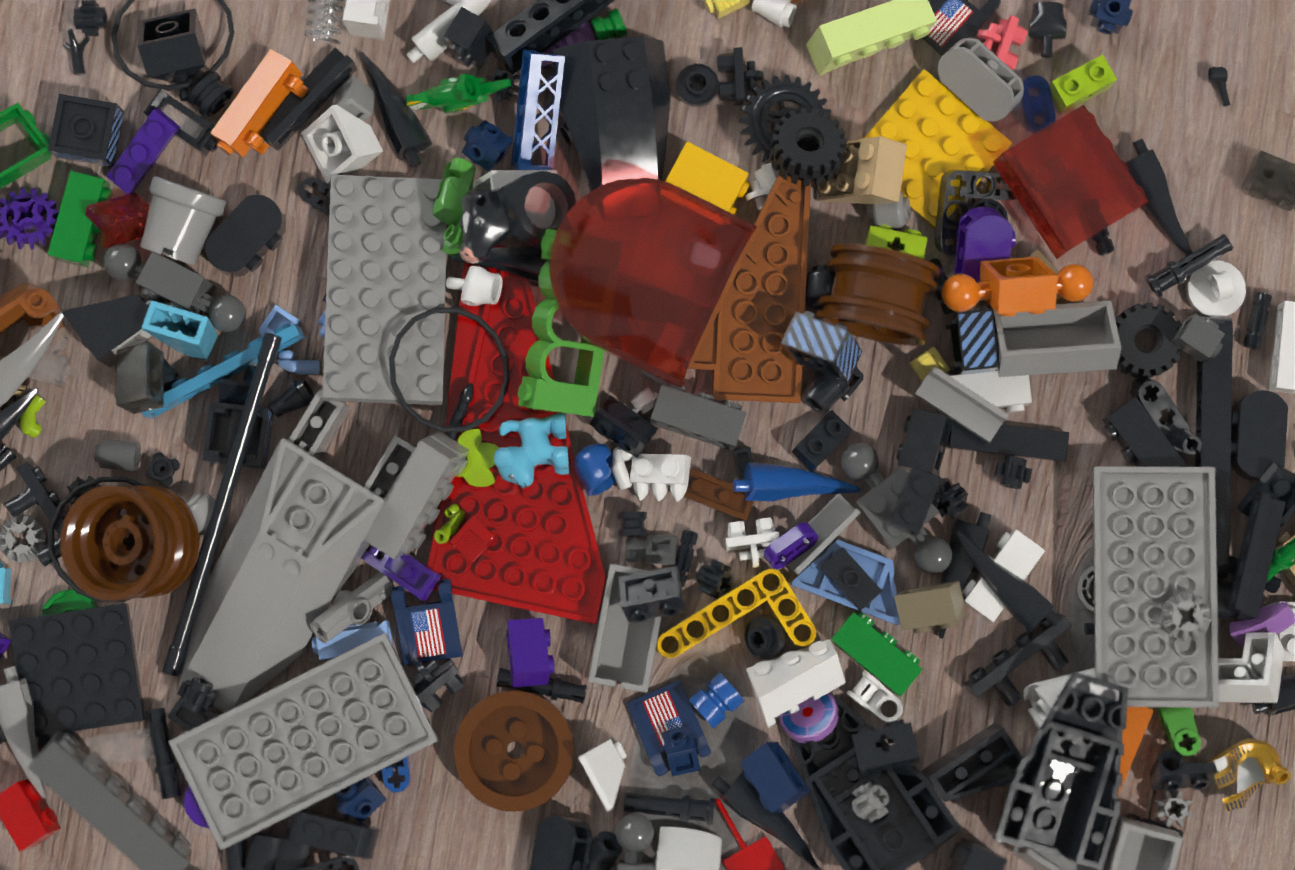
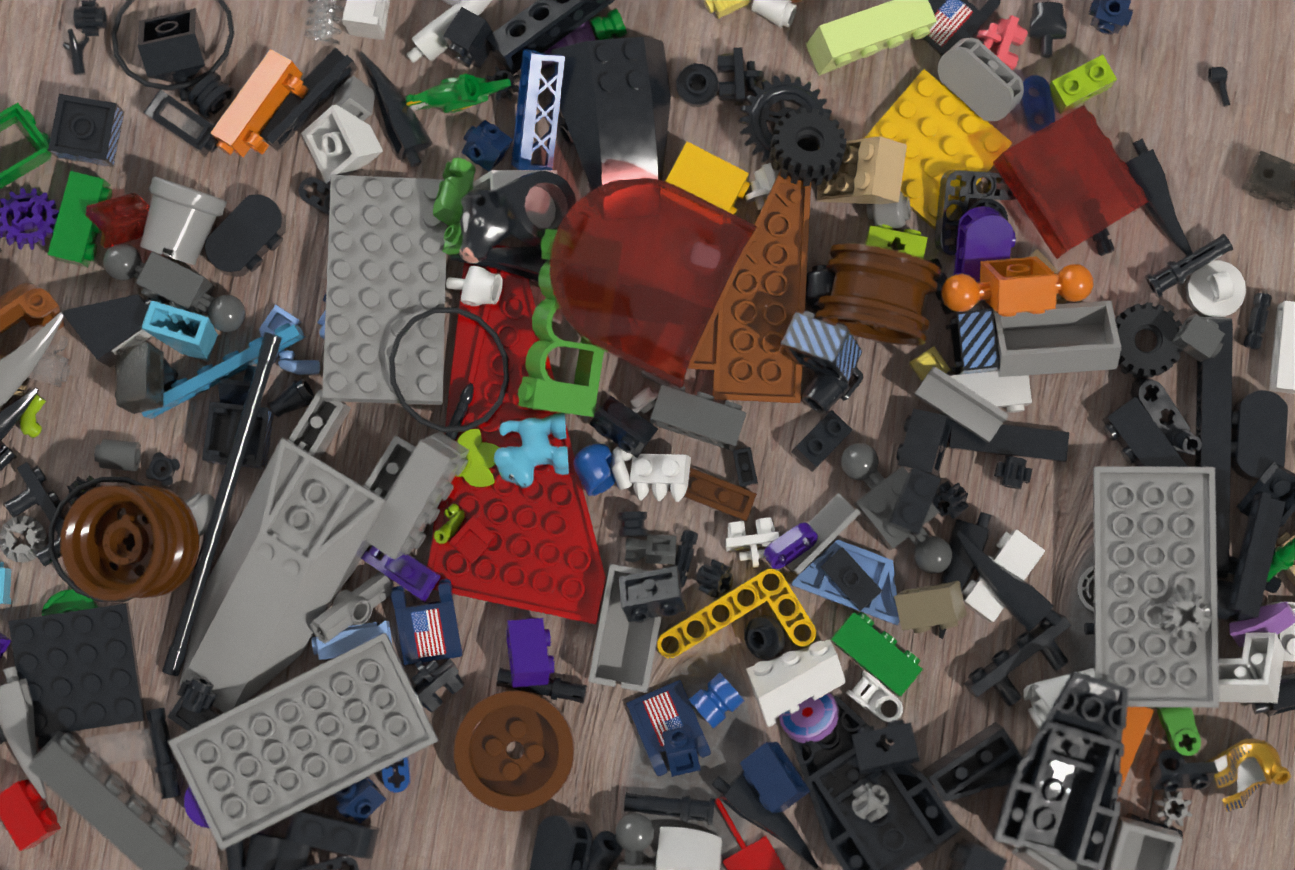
dark purple plate [106,108,180,195] -> none
white slope [578,739,627,811] -> none
blue piece [733,462,861,502] -> none

